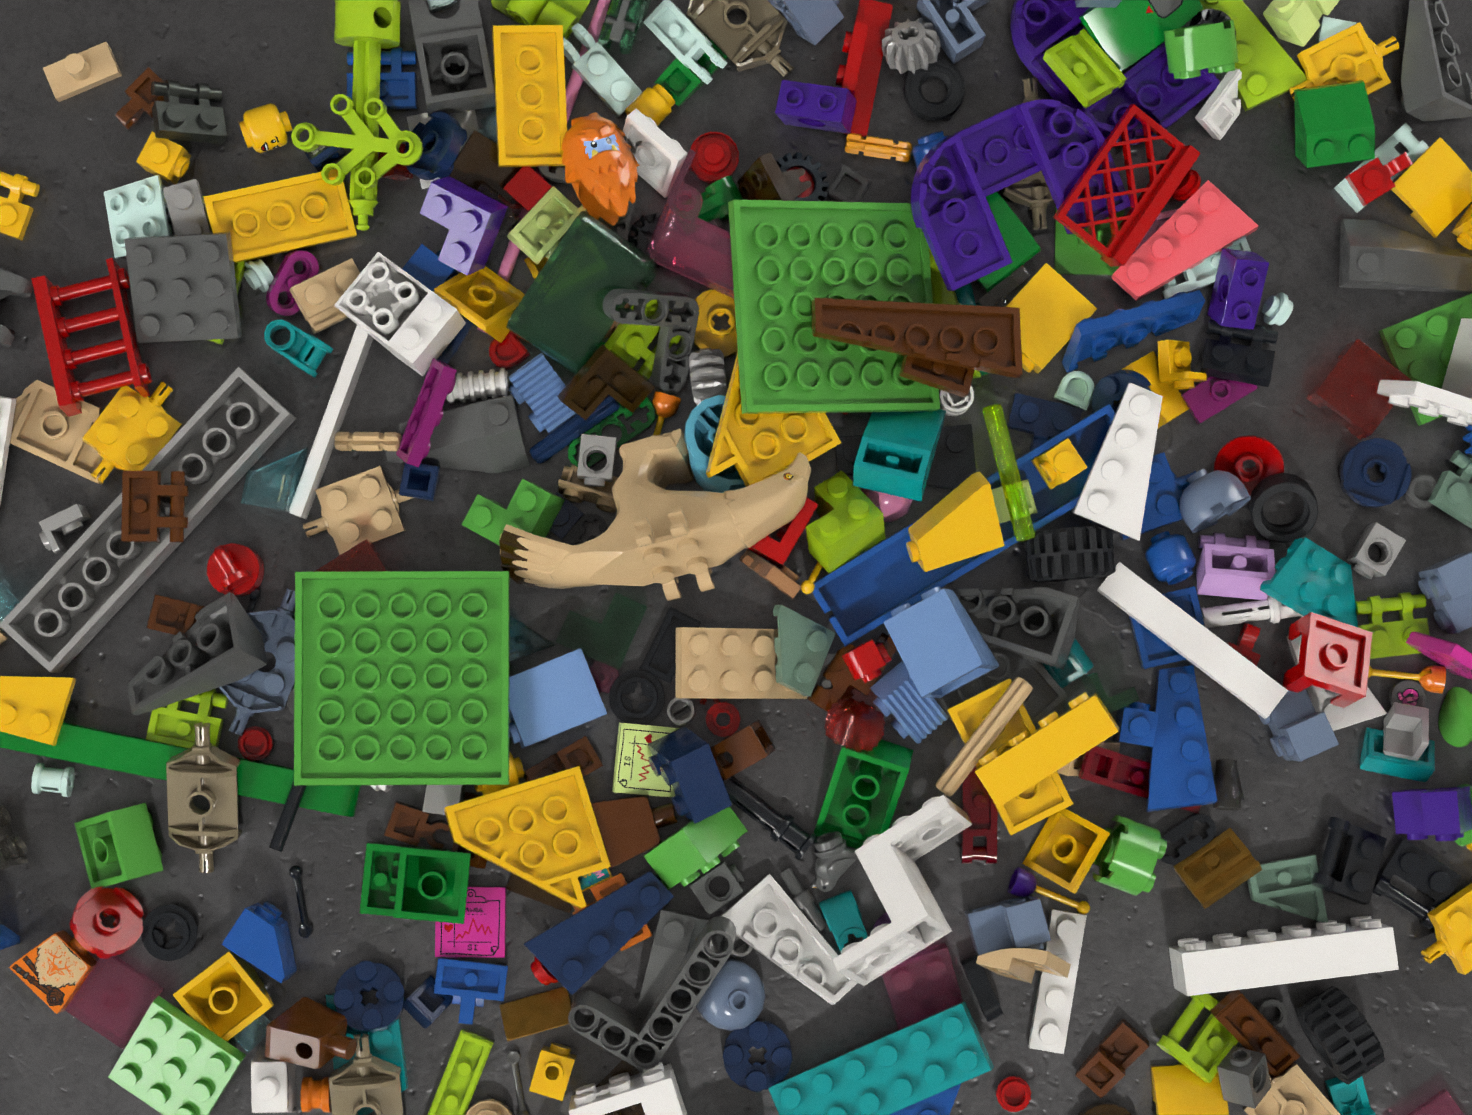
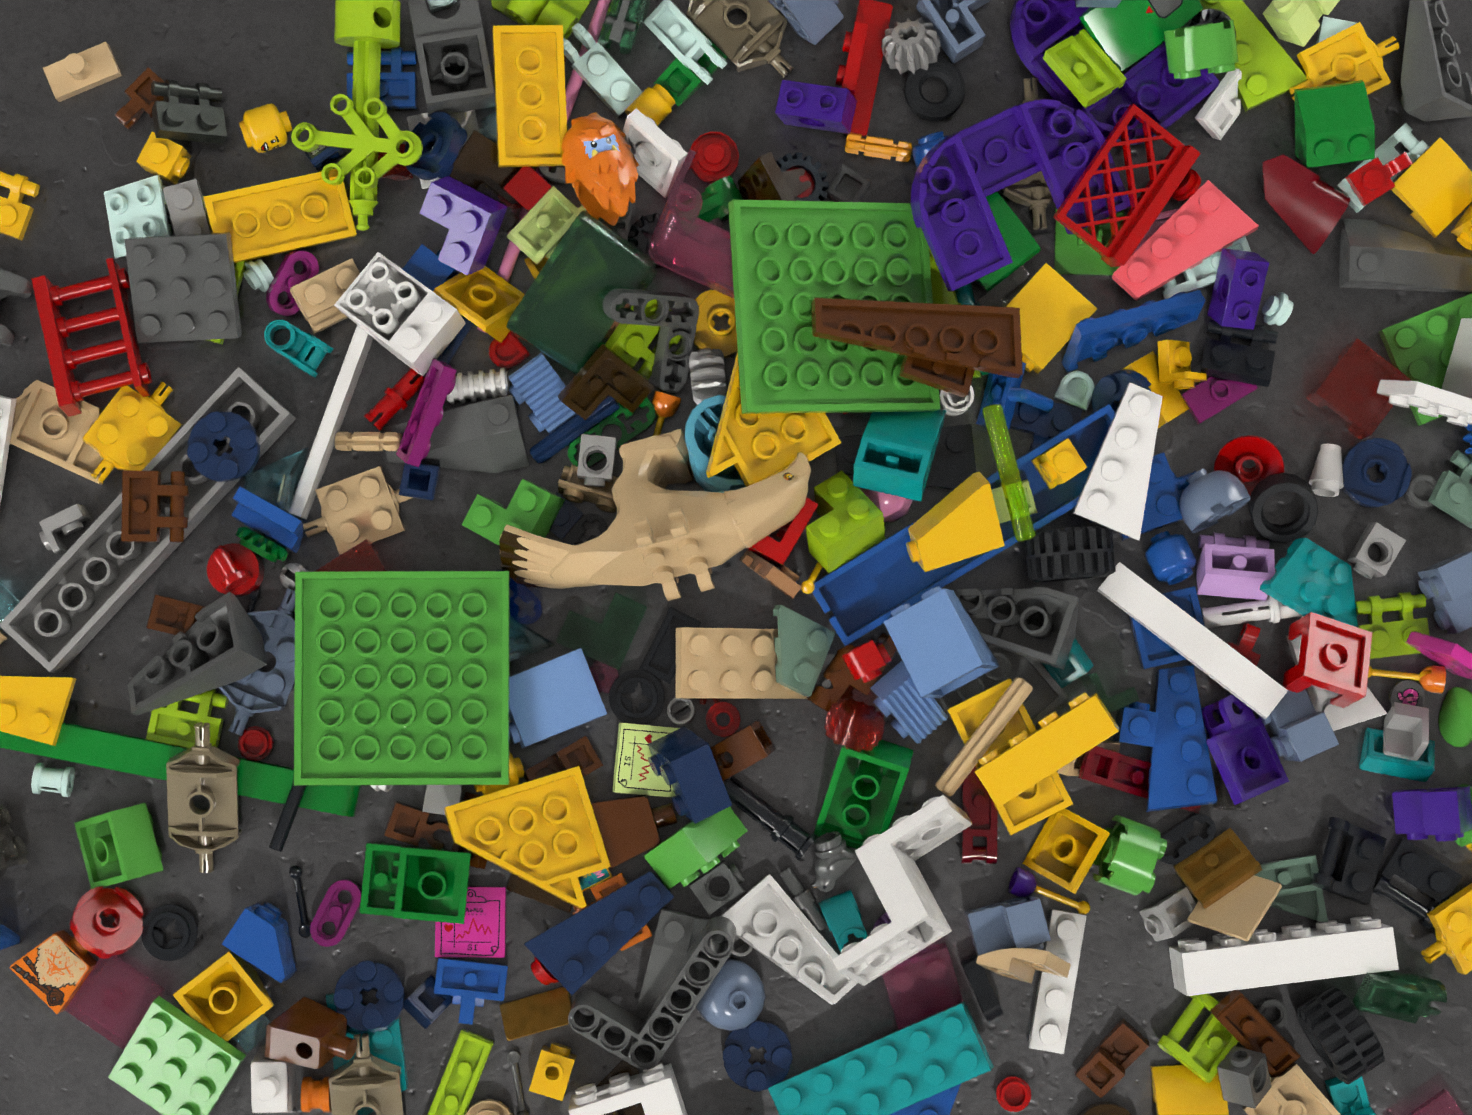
none -> dark blue plate [187,411,260,482]
none -> blue slope [231,486,303,553]
none -> green gear [235,527,288,563]
none -> light grey hinge [280,563,308,591]
none -> magenta plate [310,879,362,947]
none -> red pin [364,368,425,431]
none -> clear blue beam [497,570,543,625]
none -> blue plate [976,362,1054,430]
none -> light grey bracket [1140,887,1196,942]
none -> tan piece [1187,875,1282,942]
none -> dark purple plate [1201,695,1289,805]
none -> dark red panel [1262,154,1351,254]
none -> white cone [1309,444,1344,497]
none -> clear green plate [1352,970,1447,1024]

